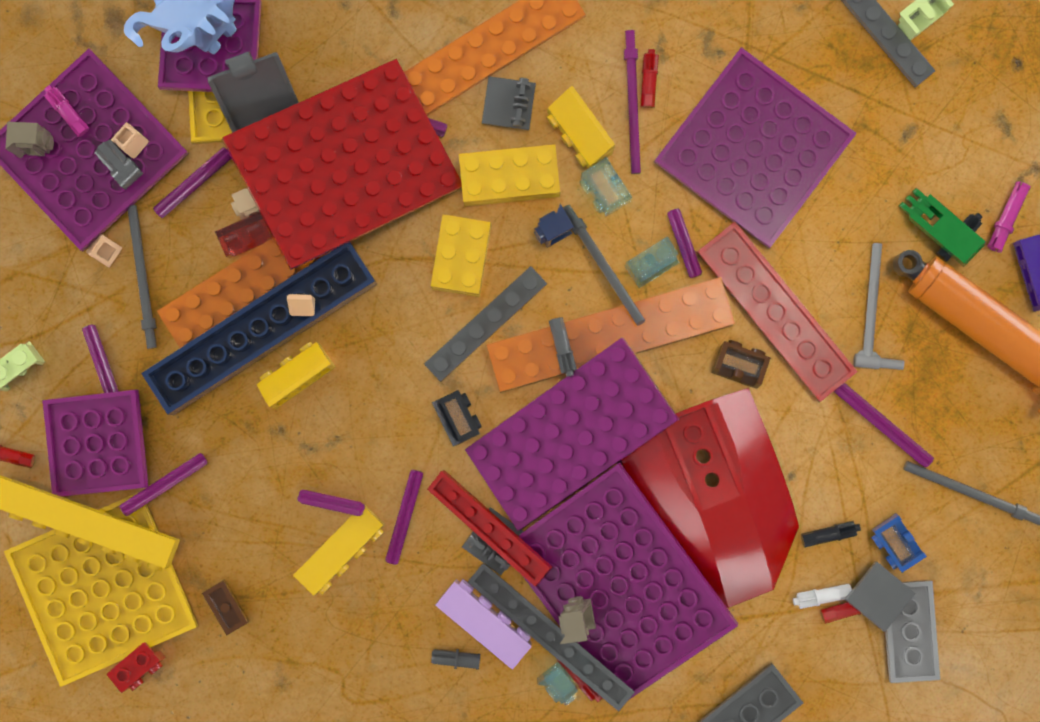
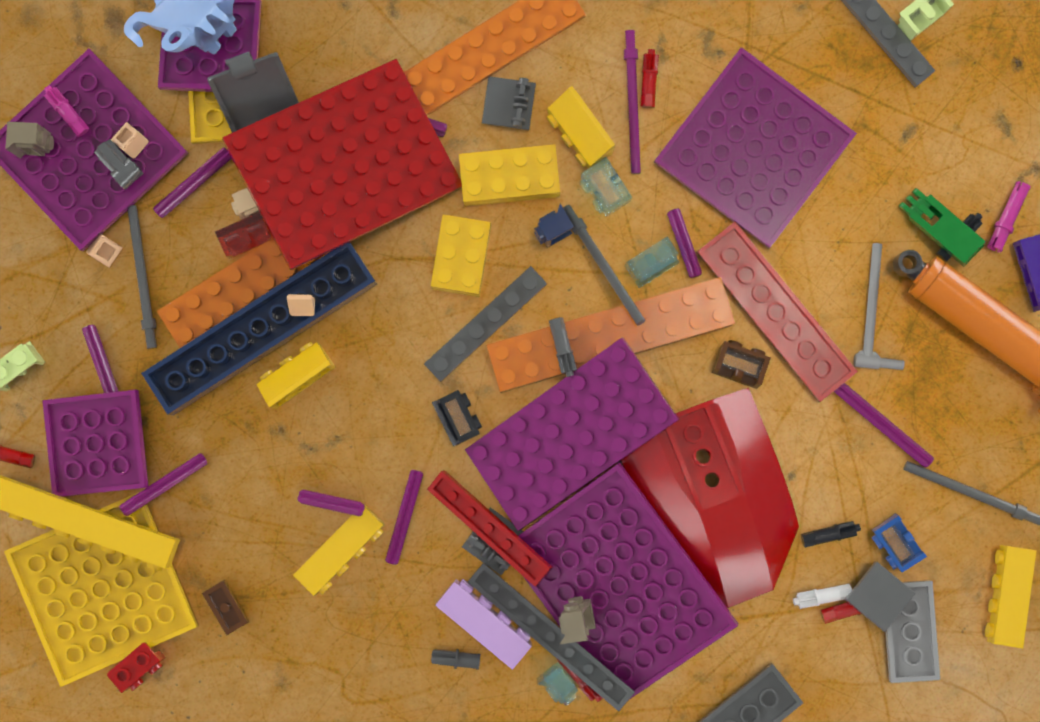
none -> yellow brick [985,545,1037,649]

